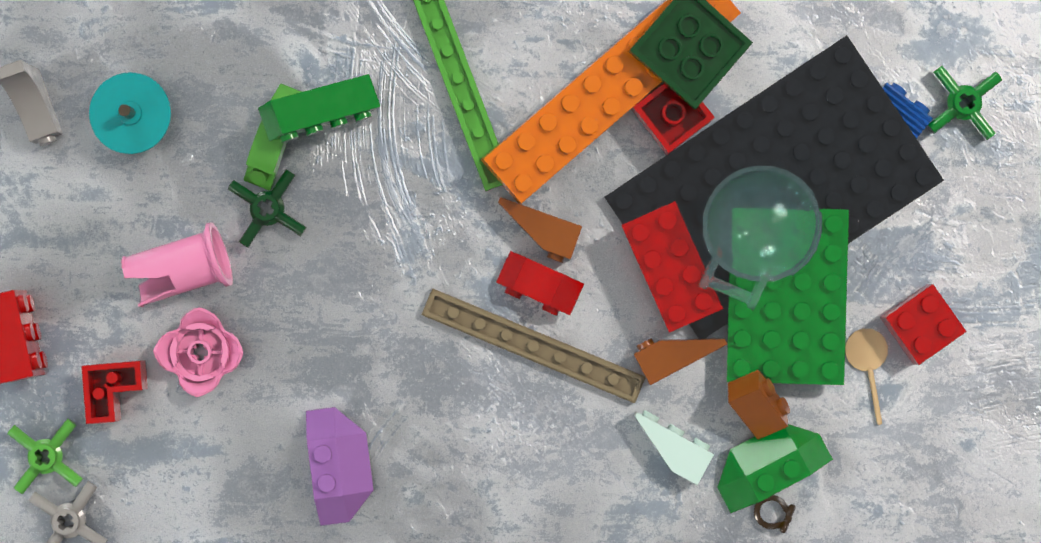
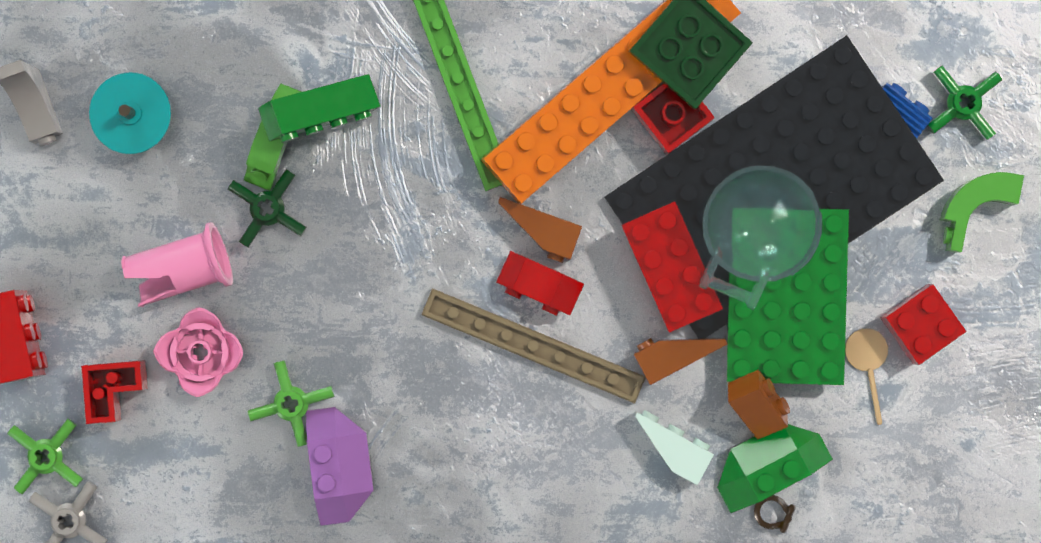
none -> bright green bar [248,360,335,447]
none -> bright green arch [940,172,1024,253]

